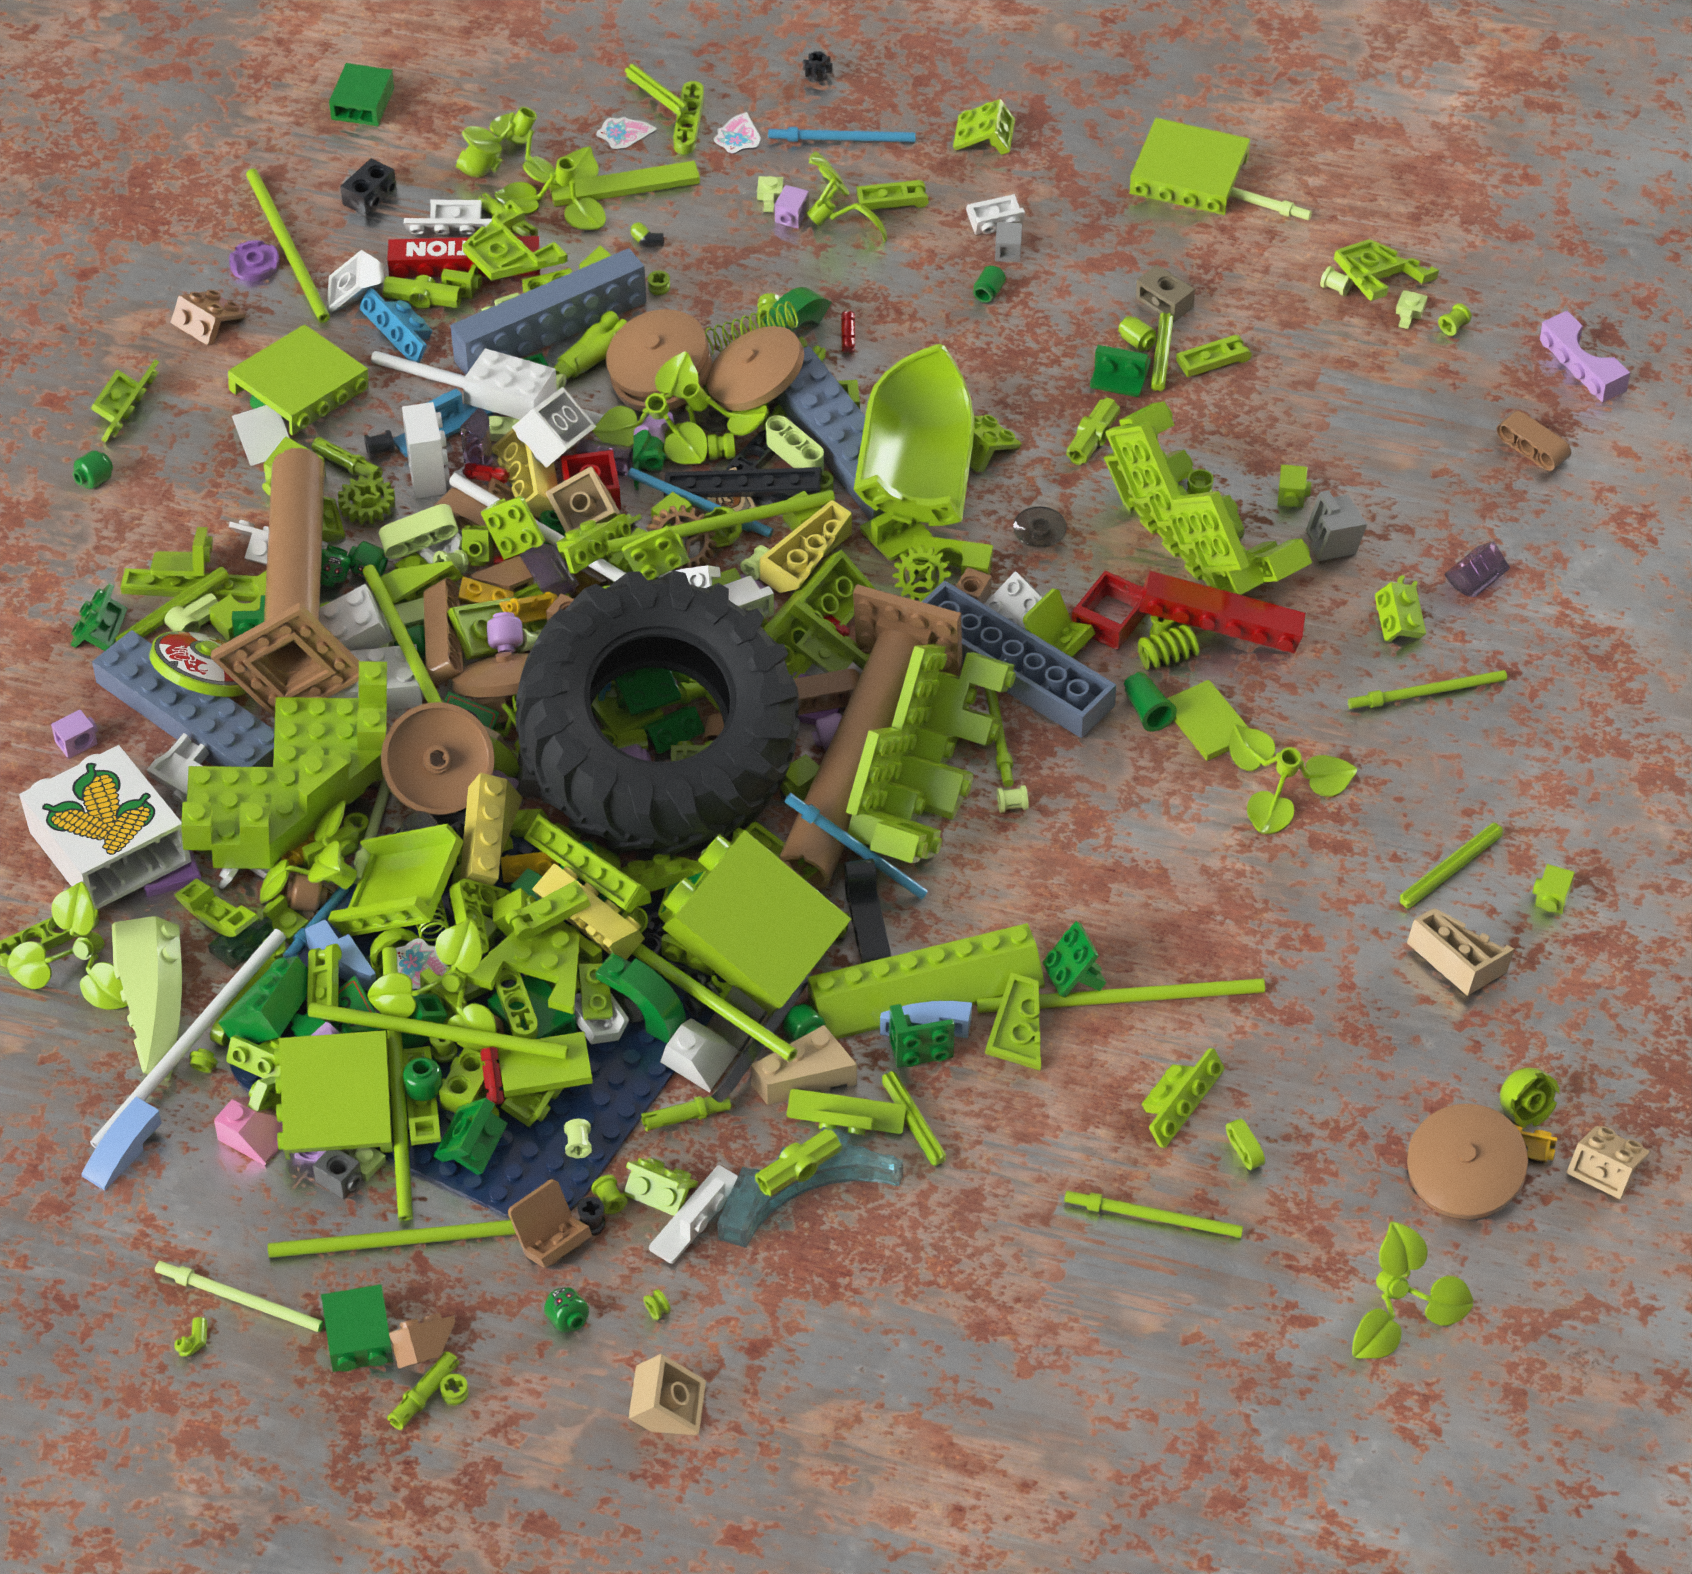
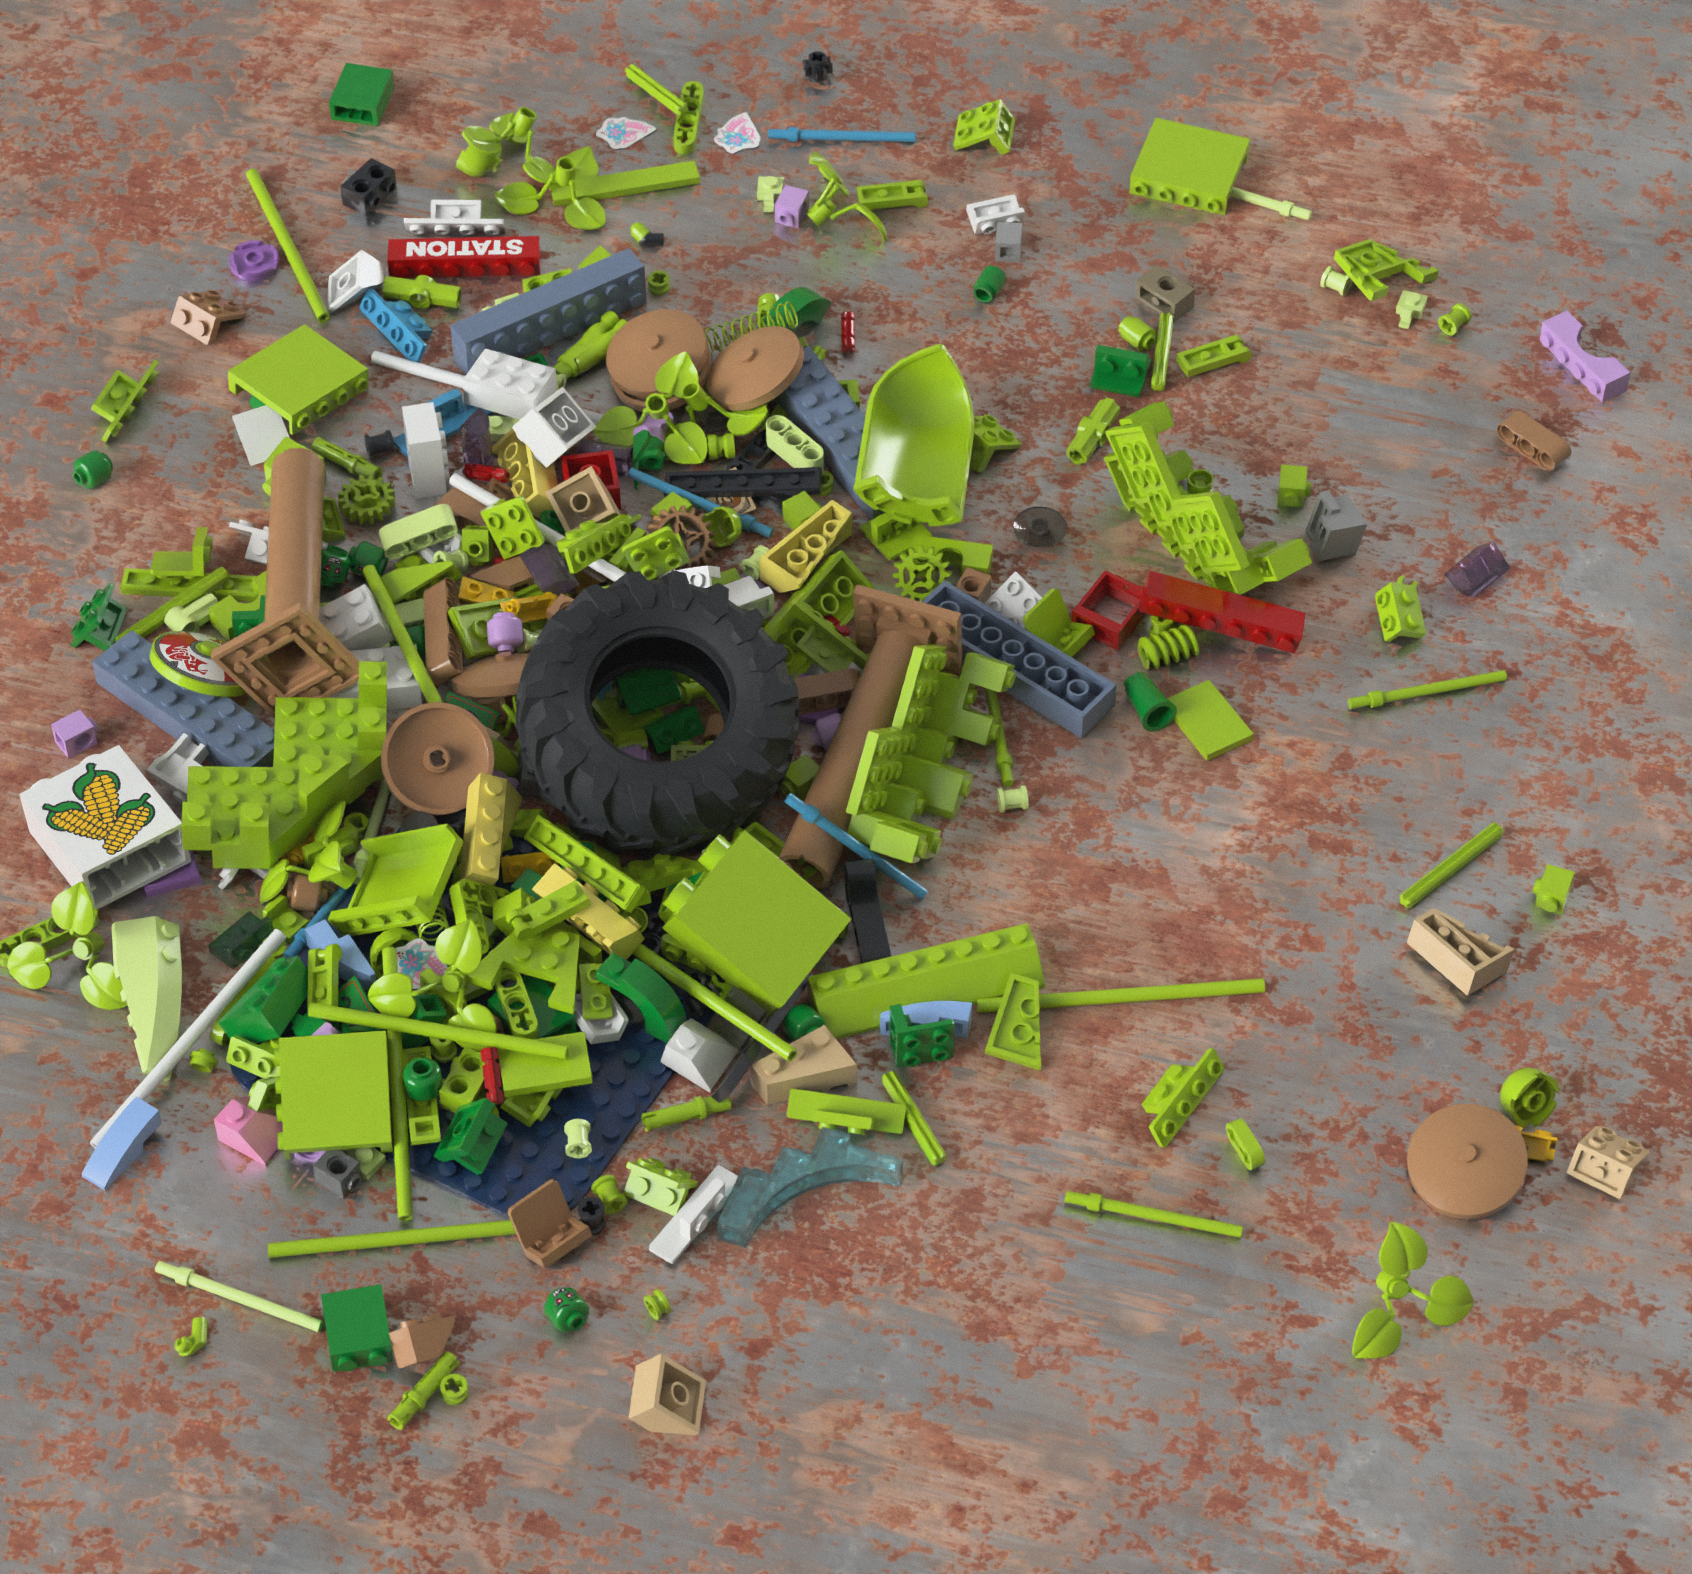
lime slope [174,878,259,937] -> none
lime bracket [441,264,482,299] -> none
lime wing [462,200,568,280] -> none
lime pin [477,193,538,236] -> none
lime piece [605,490,835,554] -> none
lime piece [755,1129,842,1197] -> none
green bracket [1043,921,1106,997] -> none
lime plant [1229,724,1357,834] -> none

